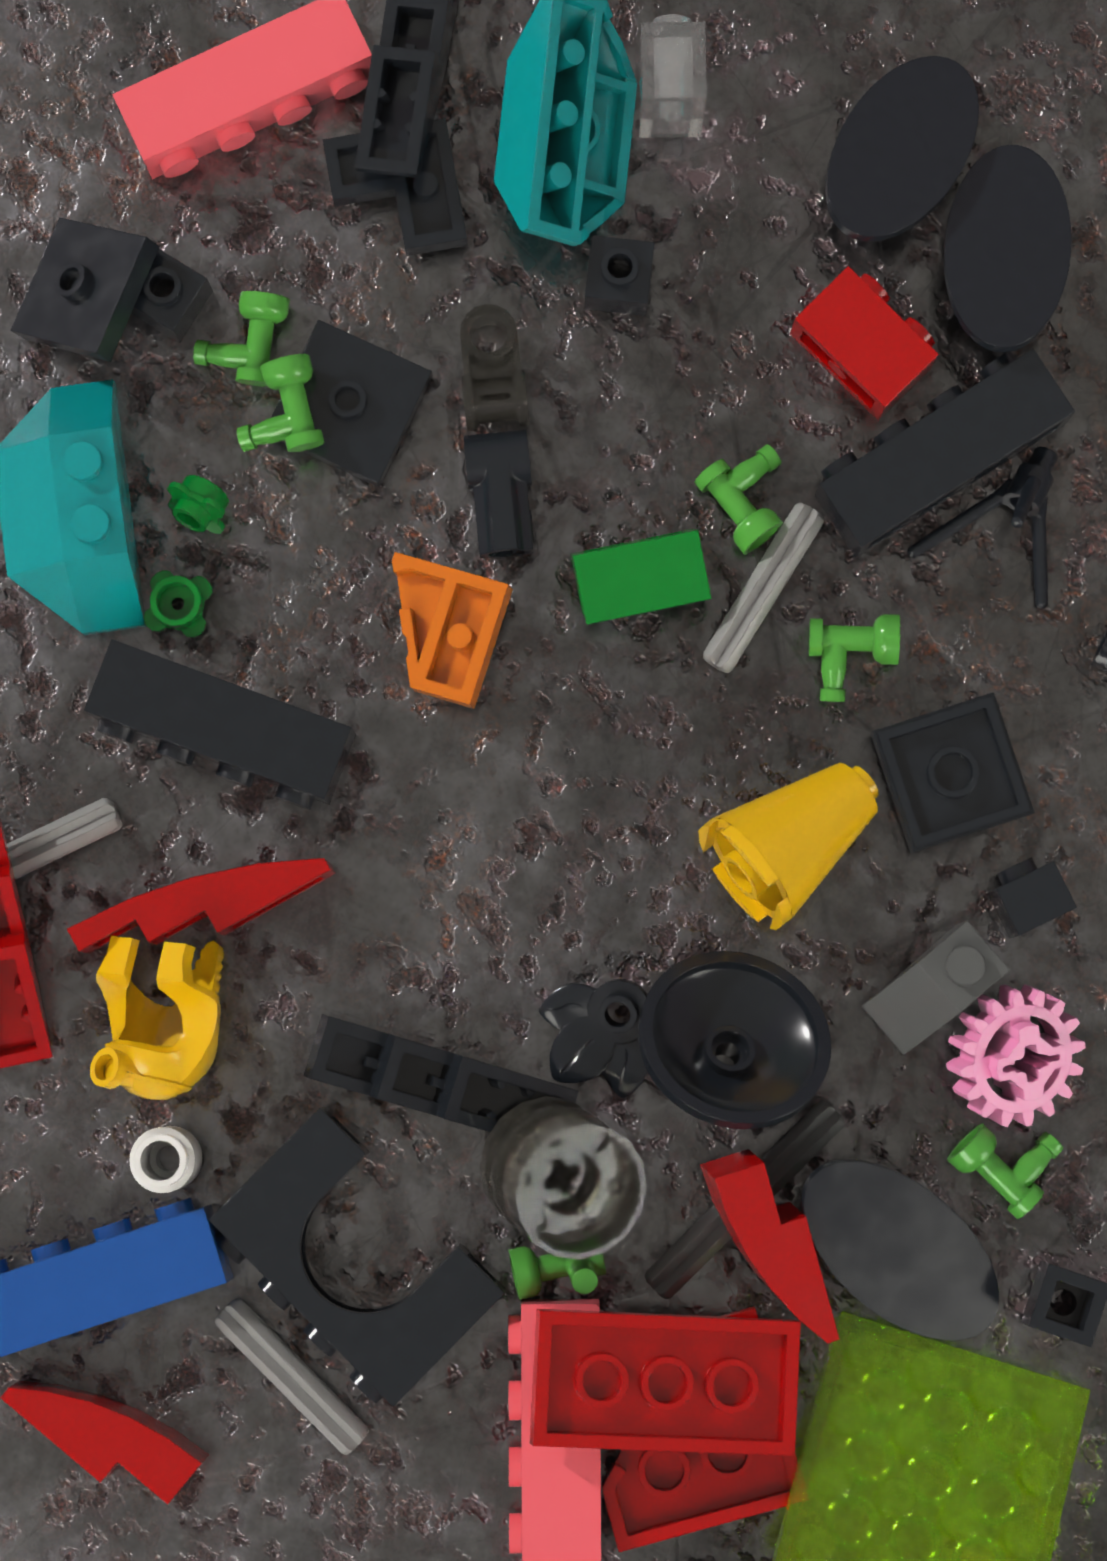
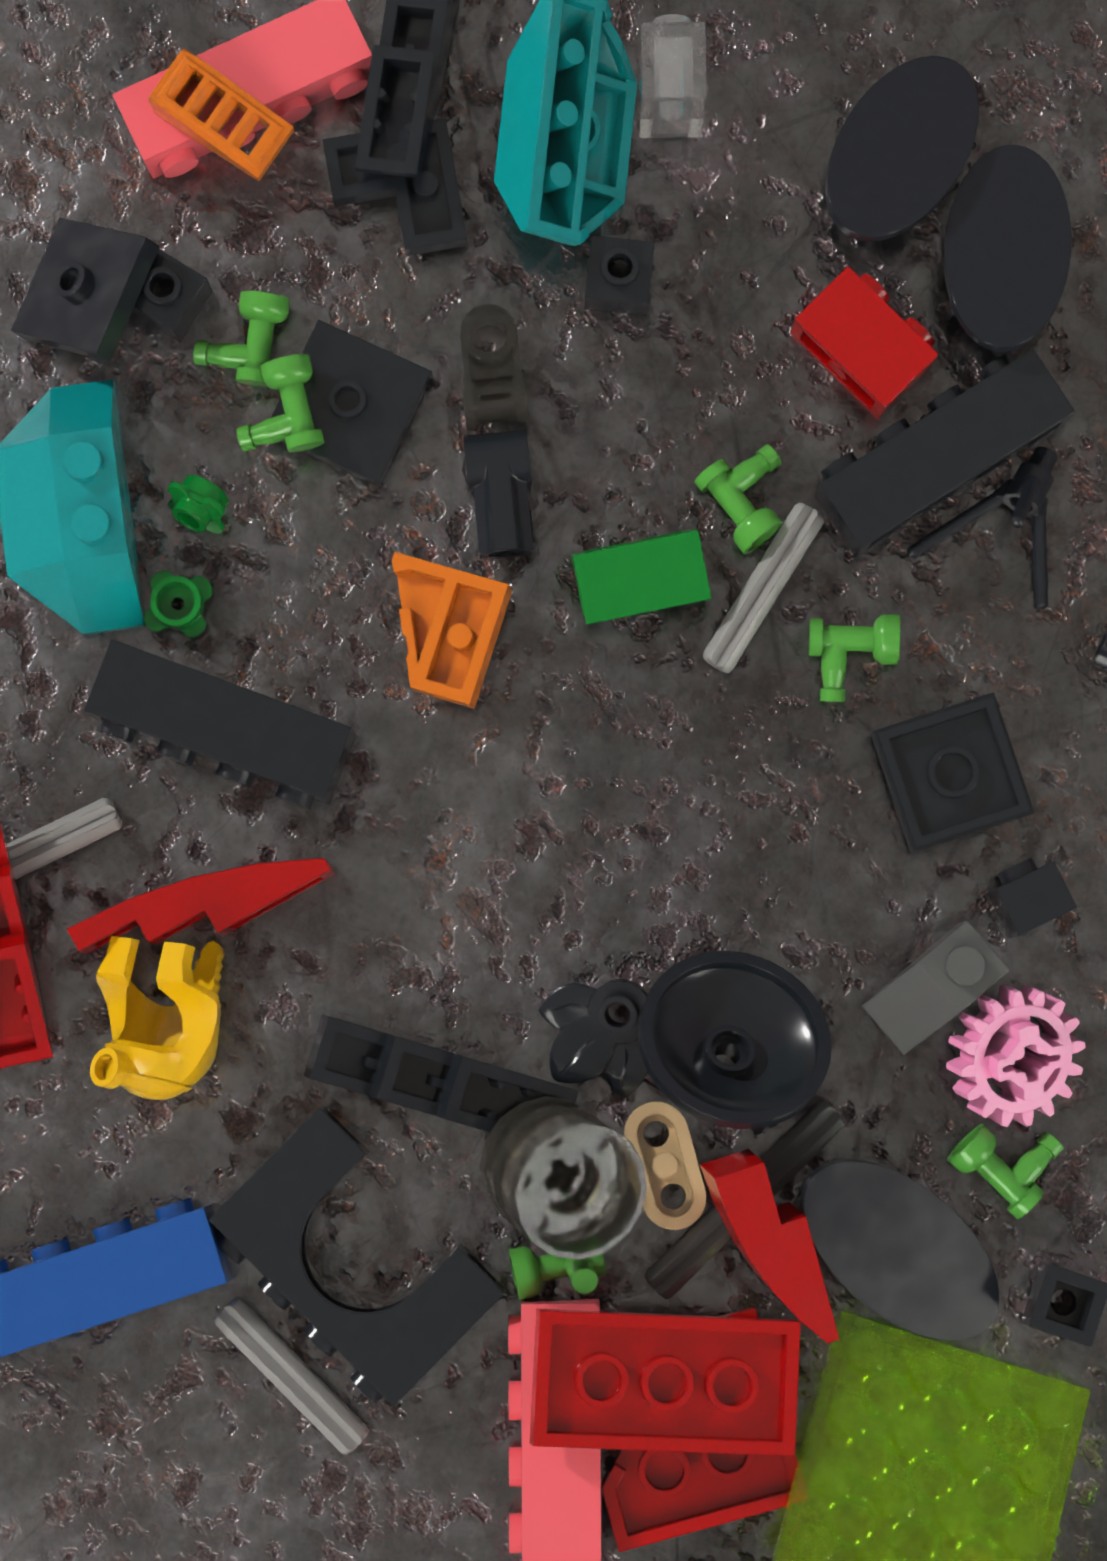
red slope [0,1380,209,1505] -> none
white brick [129,1126,203,1193] -> none
yellow cone [698,763,879,930] -> none
none -> orange slope [149,48,294,182]
none -> tan plate [624,1101,706,1230]

